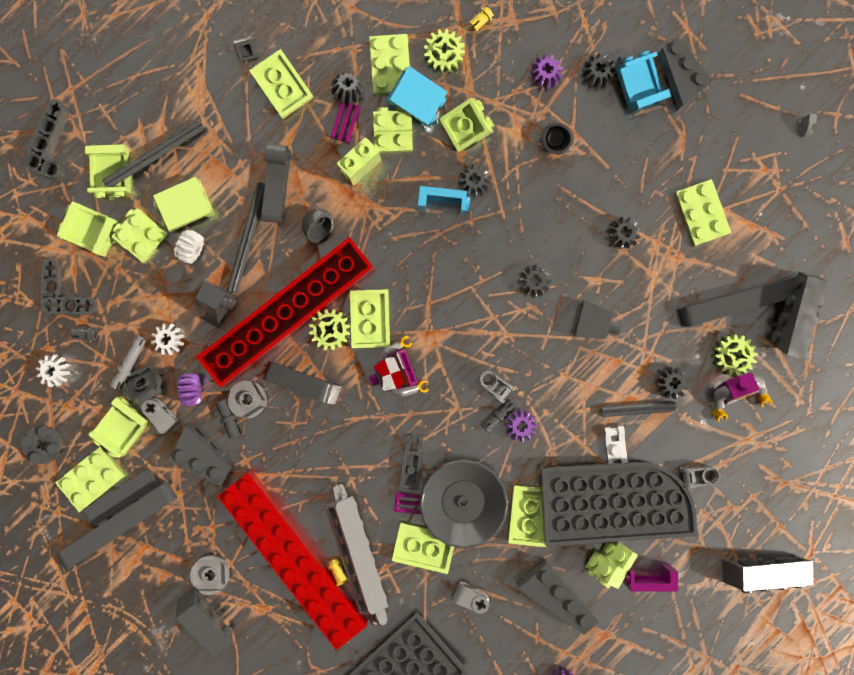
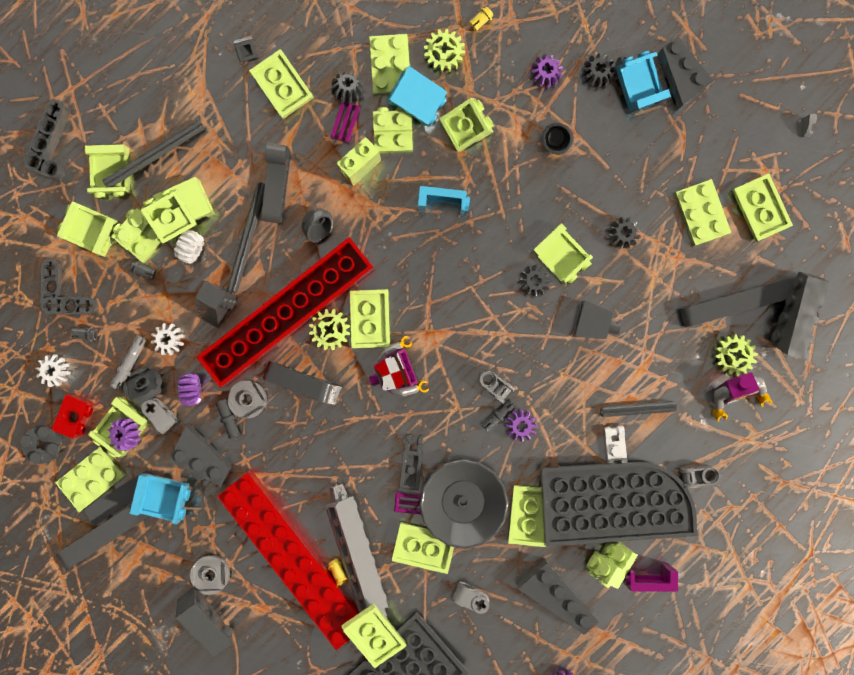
dark grey gear [458,163,491,197] -> none
dark grey gear [656,367,690,399] -> none
wedge [722,557,813,593] -> none
none -> red brick [51,393,94,439]
none -> medium lavender gear [107,418,142,451]
none -> dark grey pin [130,261,156,280]
none -> medium azure panel [130,473,191,524]
none -> yellowish green plate [141,188,197,244]
none -> yellowish green plate [341,603,407,668]
none -> yellowish green panel [532,223,593,284]
none -> yellowish green plate [732,174,793,242]

